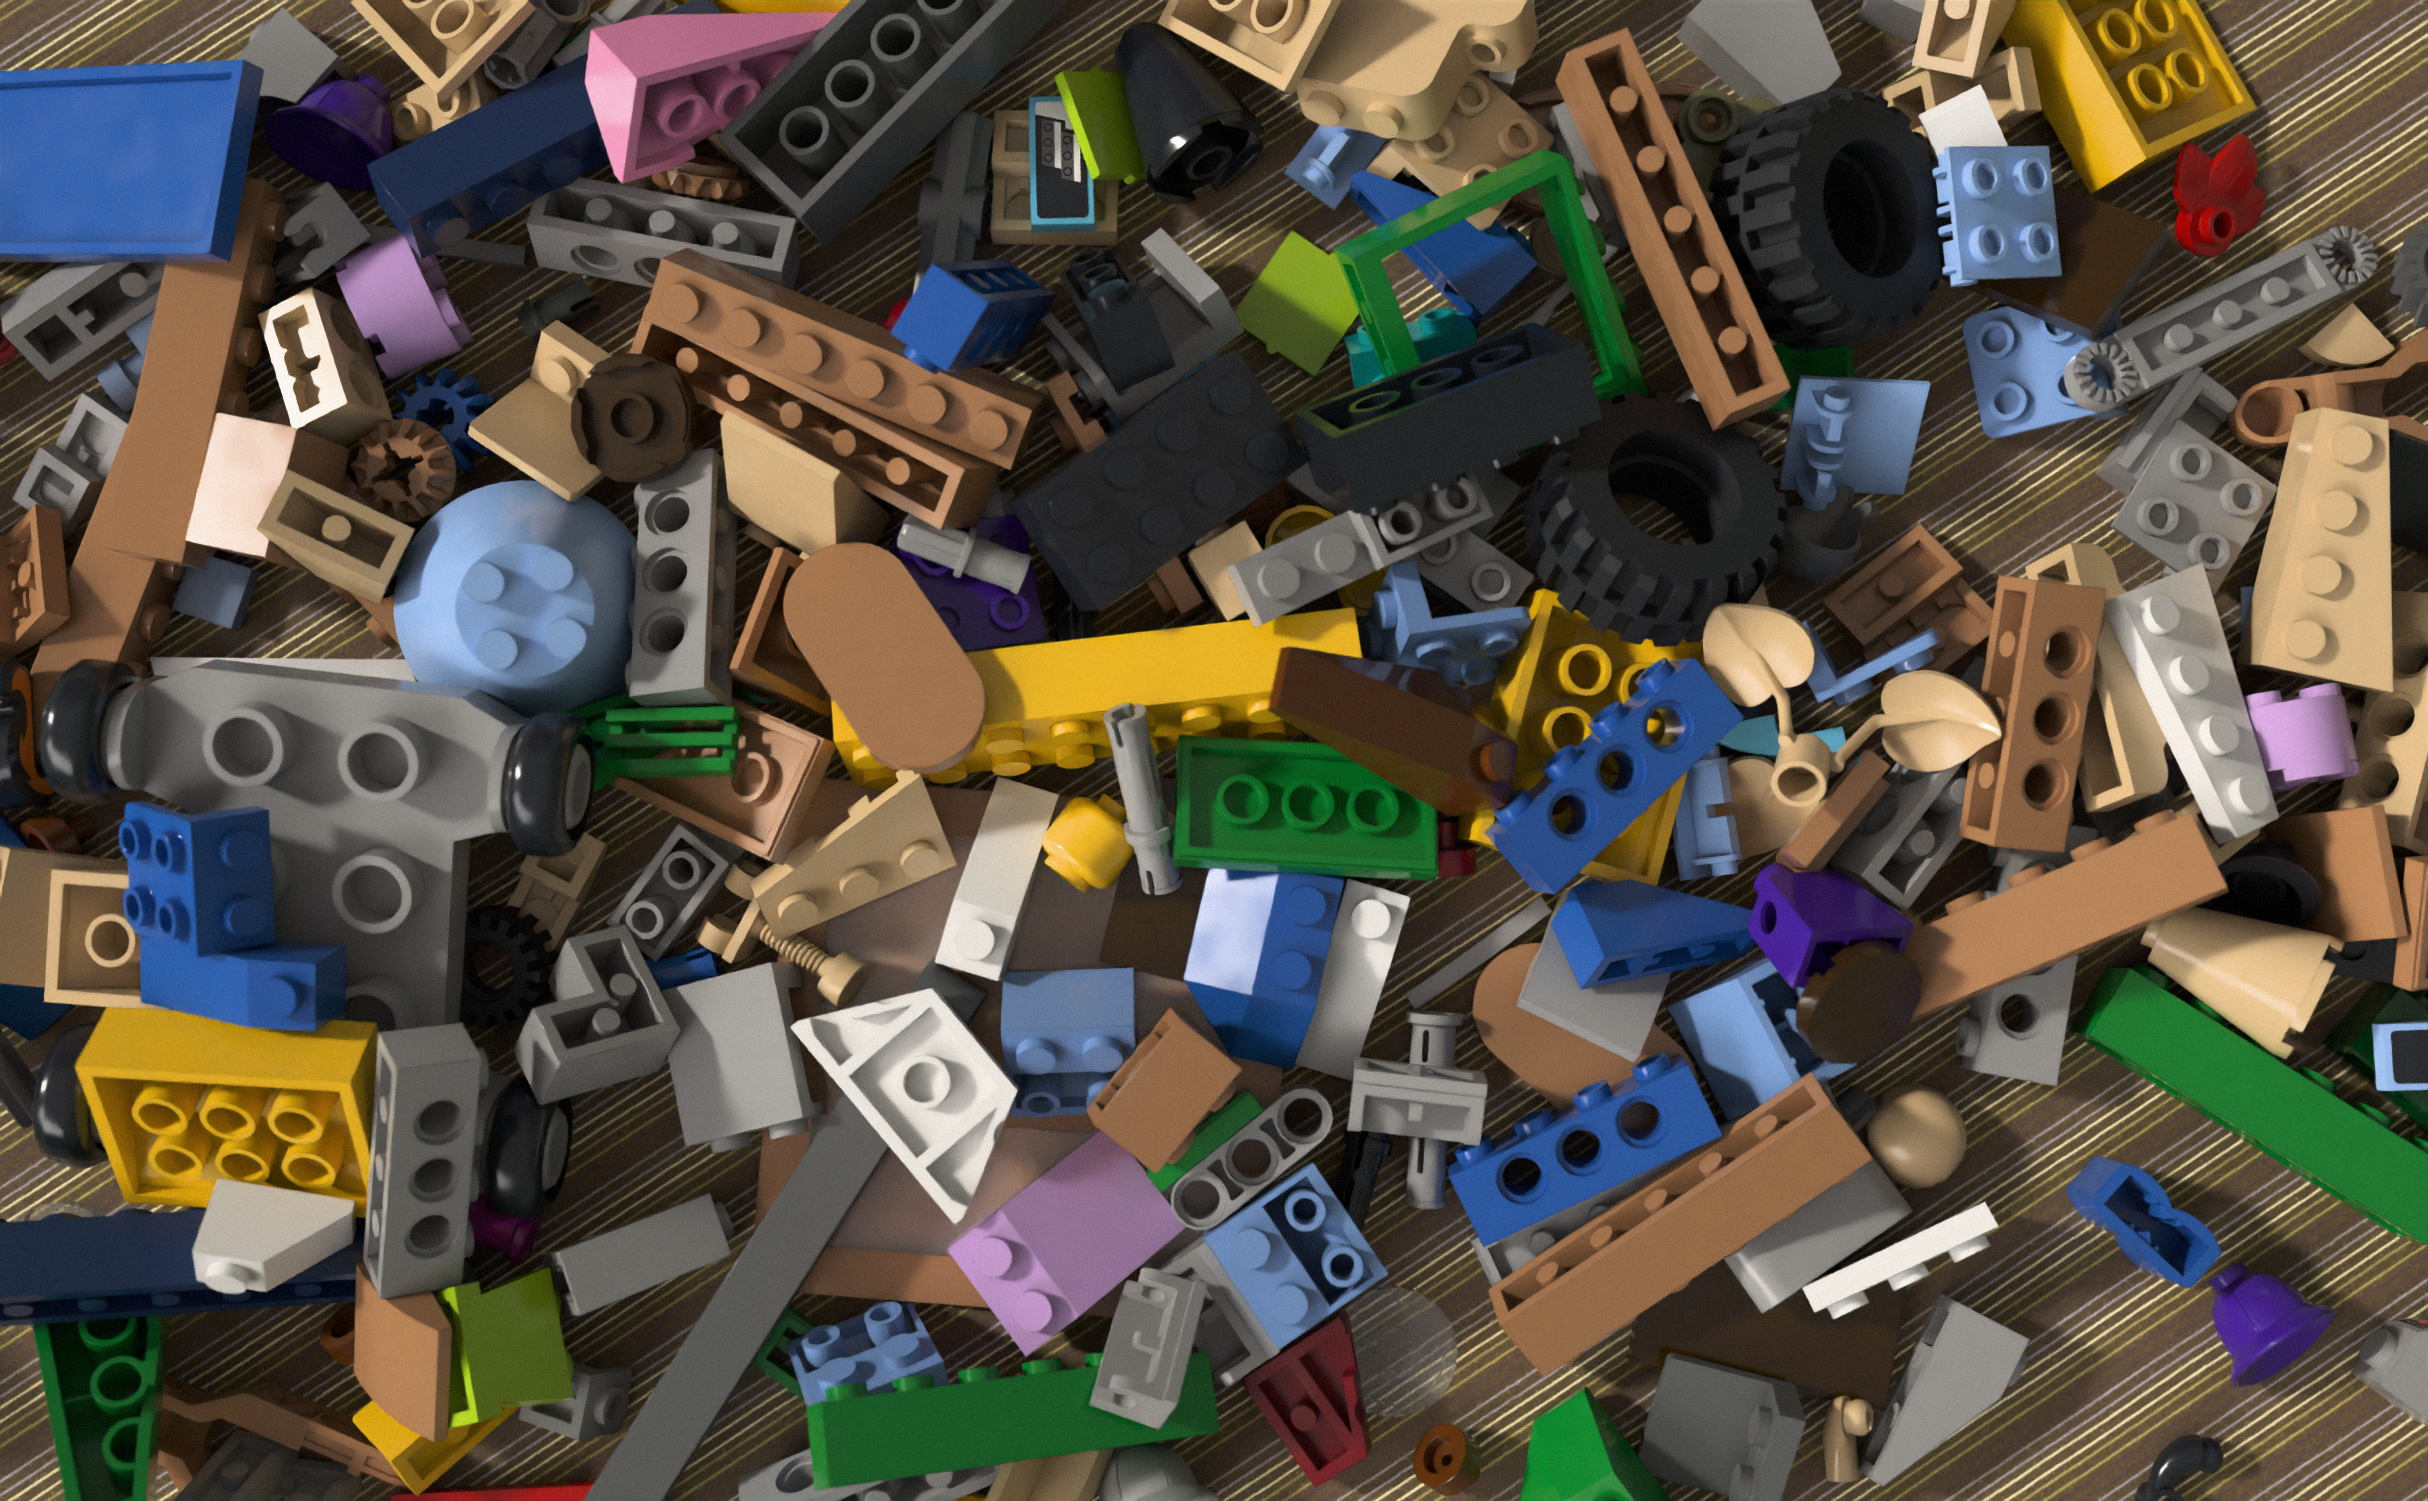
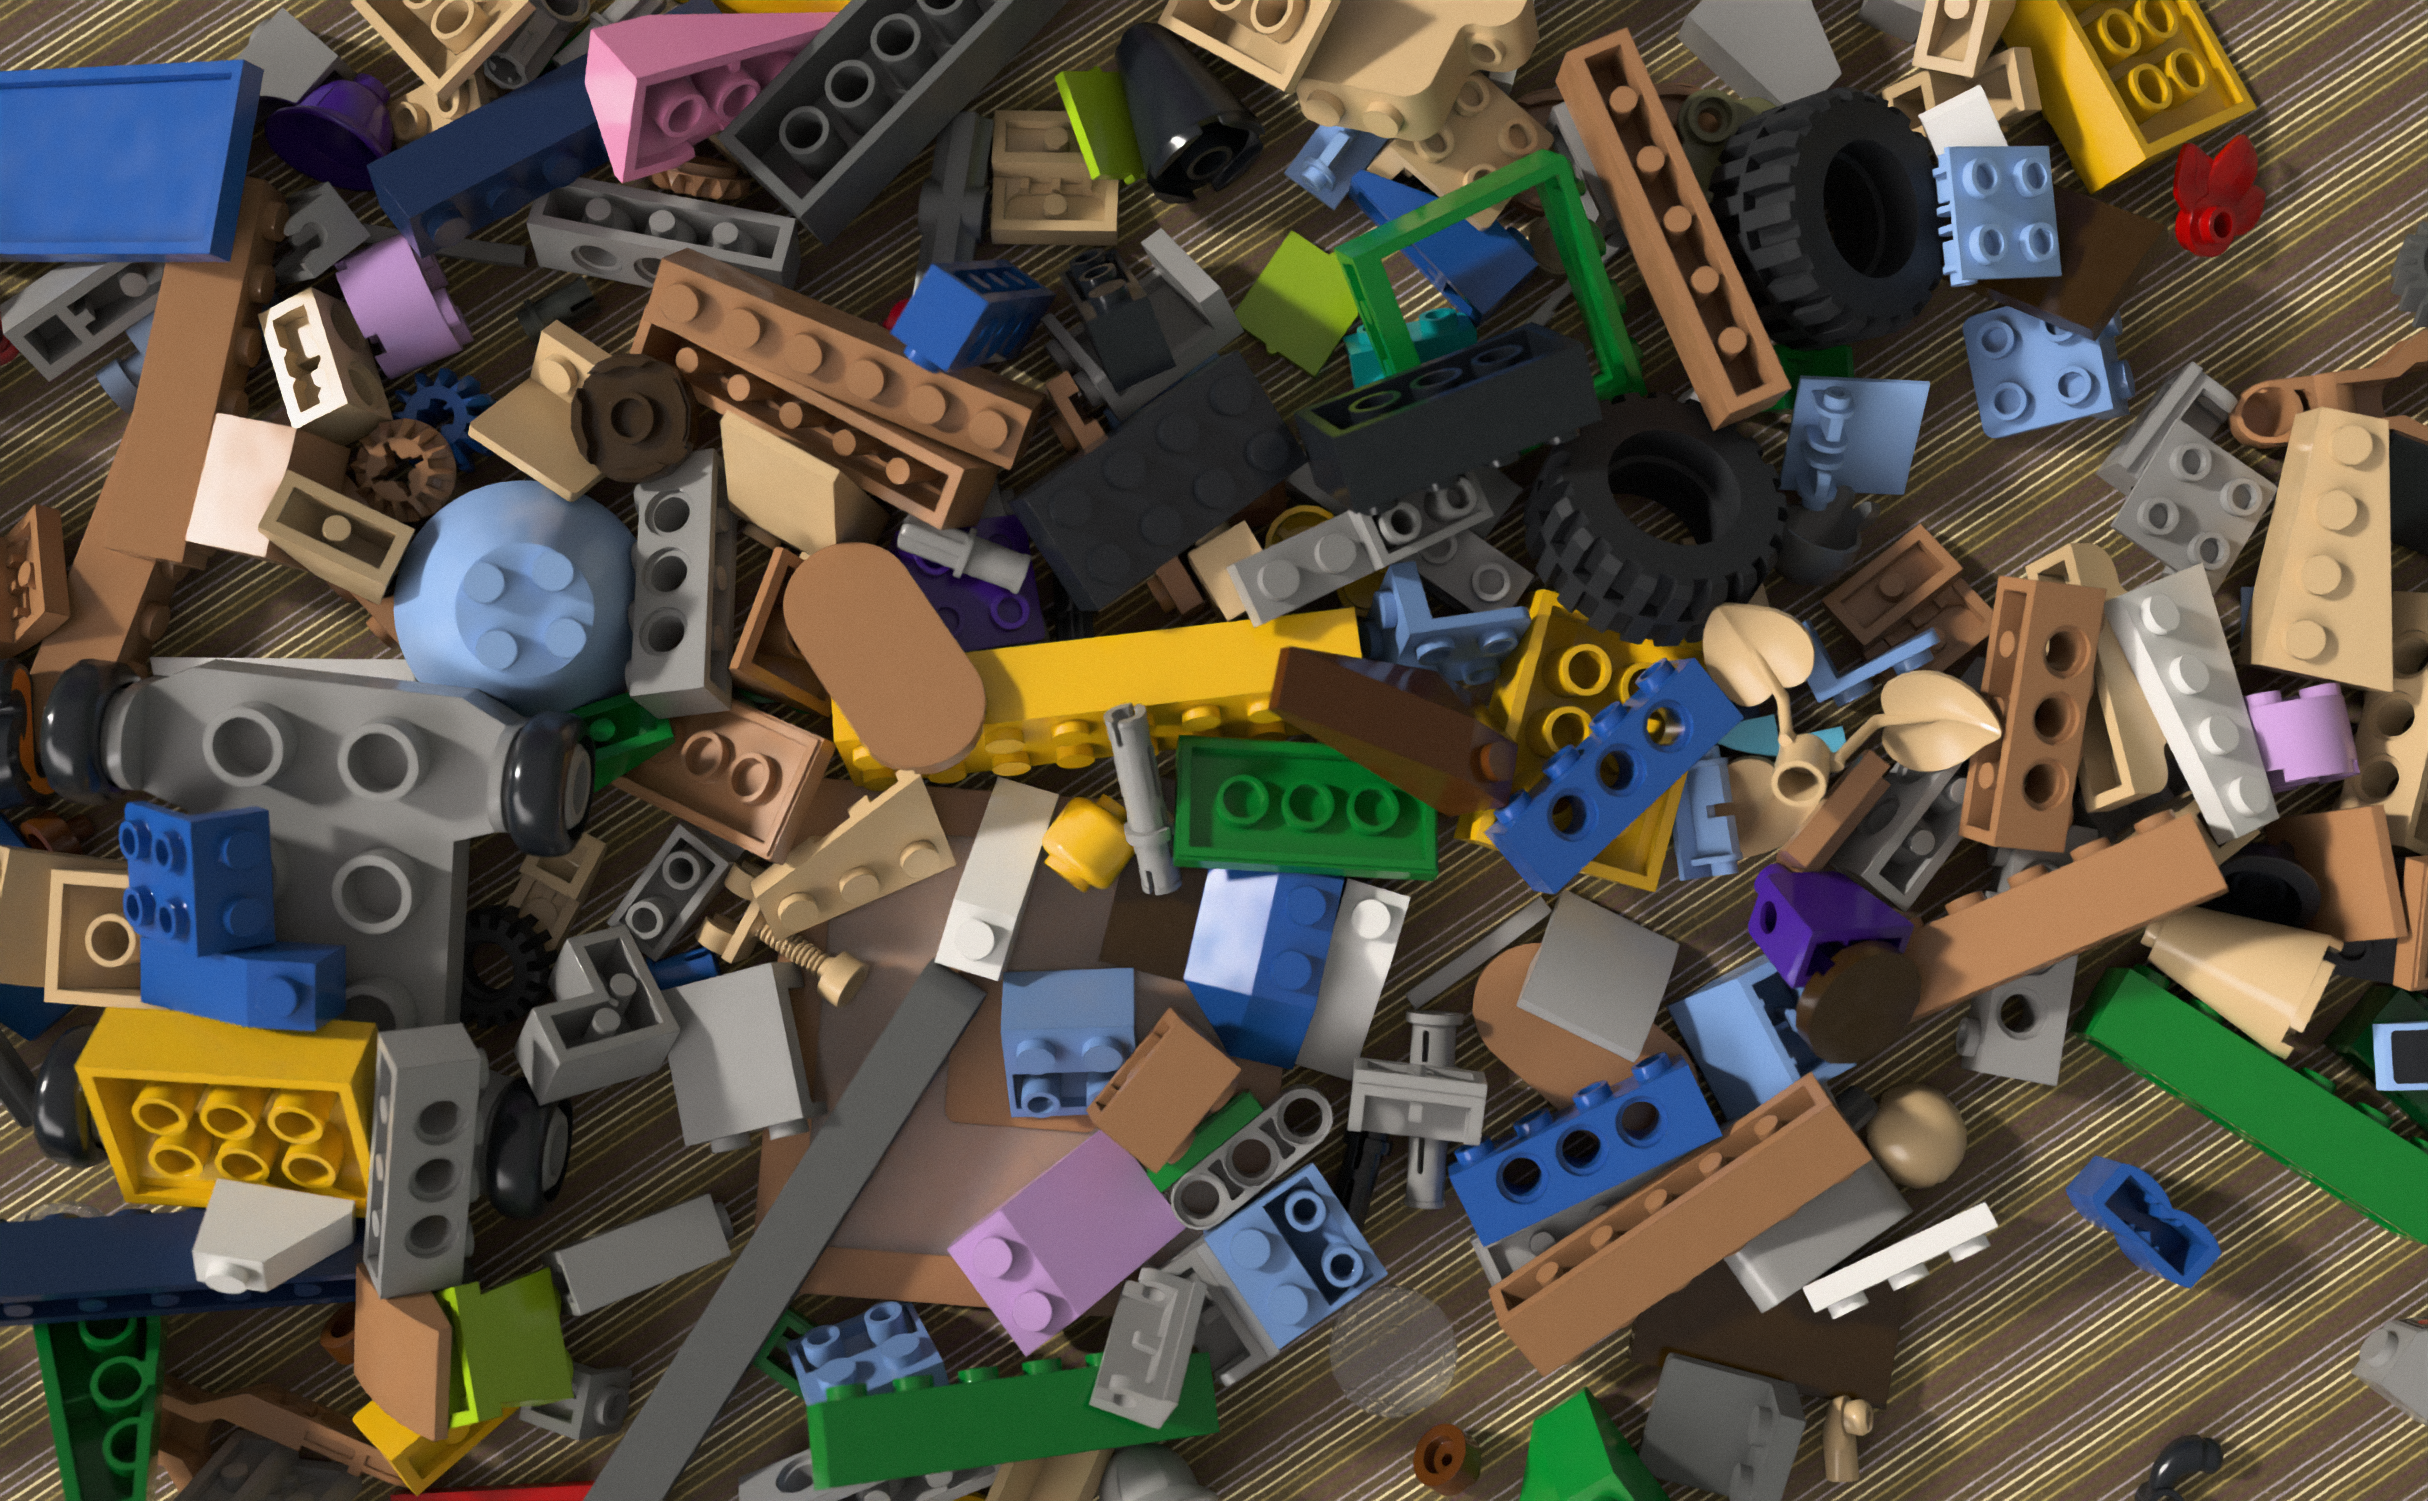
light grey slope [13,391,131,535] -> none
sand blue tile [171,556,260,631] -> none
magenta bush [468,1195,543,1265] -> none
green tile [601,706,741,778] -> none
white wing [790,987,1019,1224] -> none
slope [1029,96,1095,232] -> none
dark red wing [1240,1309,1372,1488] -> none
dark red tile [1437,819,1477,877] -> none
blue slope [1551,879,1756,990] -> none
light grey slope [1858,1293,2030,1486] -> none
light grey plate [2064,225,2378,412] -> none
dark purple hat [2209,1261,2336,1387] -> none
tan tile [2297,302,2395,367] -> none

